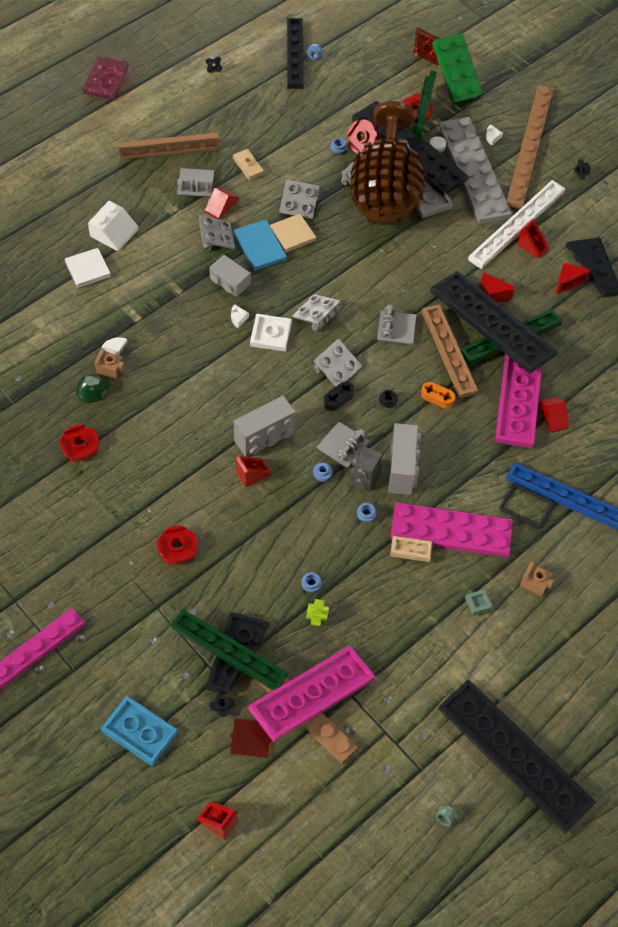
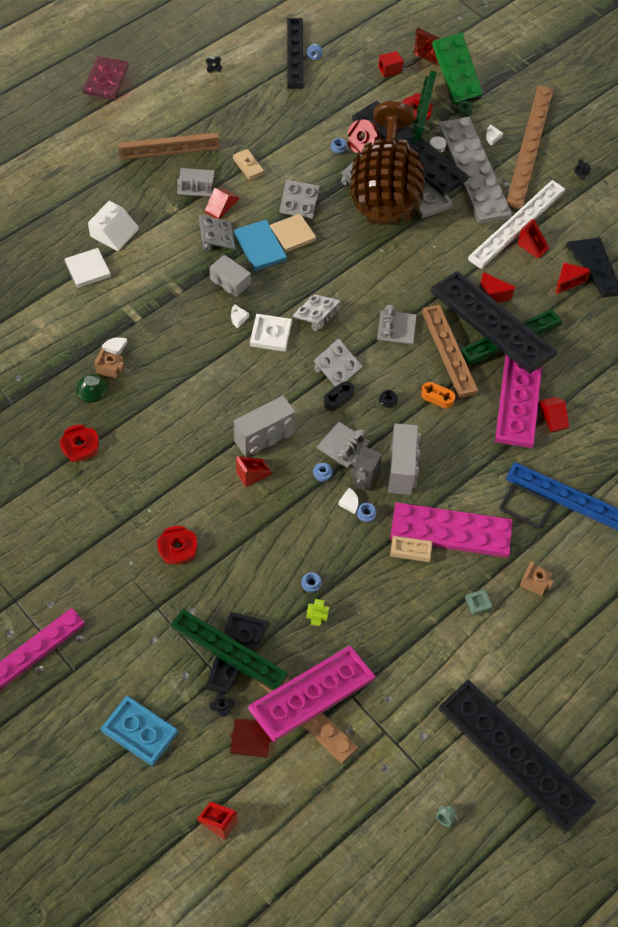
none -> white tile [338,488,358,514]
none -> red brick [378,51,404,78]
none -> clear green bush [458,102,473,117]

